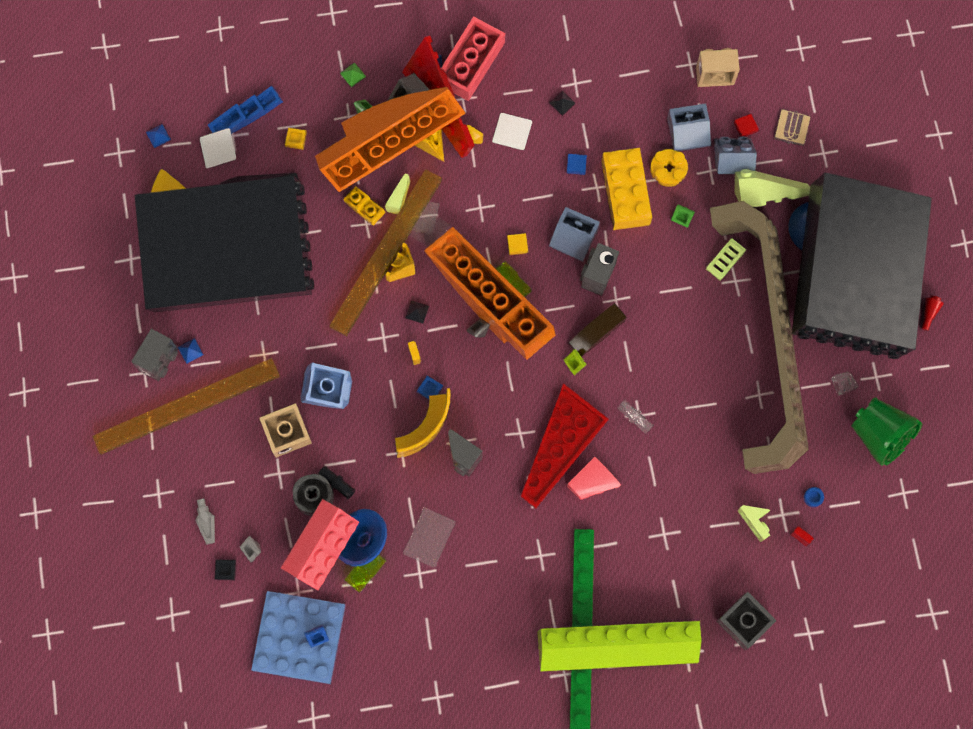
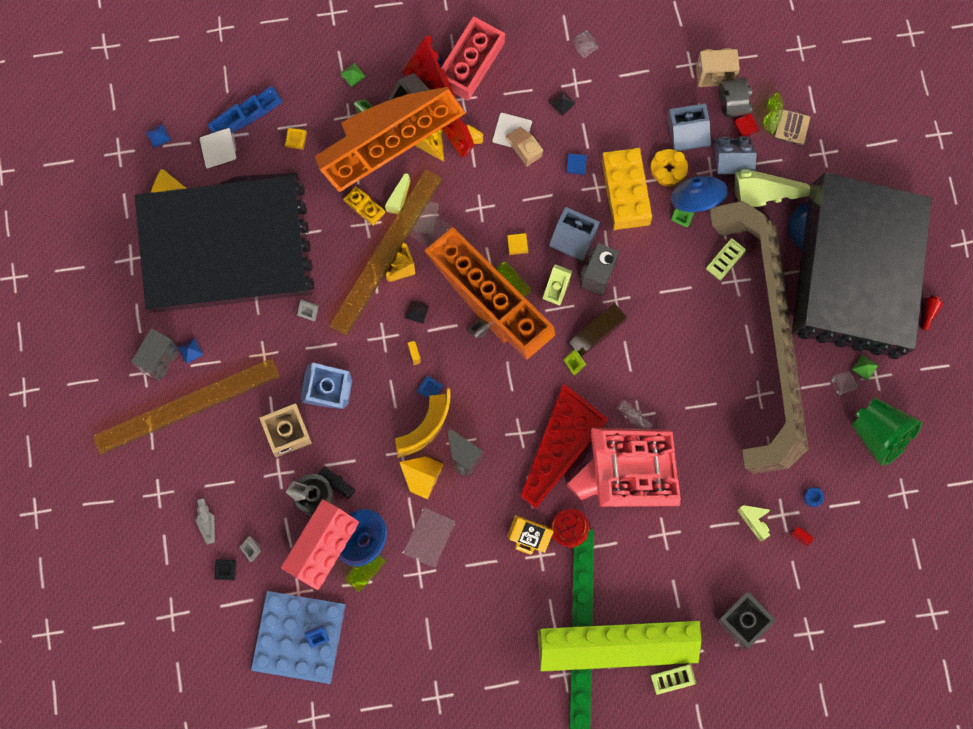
none -> light grey slope [286,481,311,501]
none -> light grey slope [297,299,319,322]
none -> yellow slope [400,456,444,500]
none -> tan slope [505,127,543,167]
none -> yellow piece [507,515,553,555]
none -> yellowish green slope [543,264,573,306]
none -> red tile [551,509,590,548]
none -> clear slope [573,30,599,58]
none -> coral piece [591,428,681,507]
none -> yellowish green slope [651,664,696,695]
none -> blue dish [671,176,728,212]
none -> dark grey brick [719,77,752,117]
none -> clear neon green slope [762,91,784,135]
none -> bright green slope [852,355,878,381]

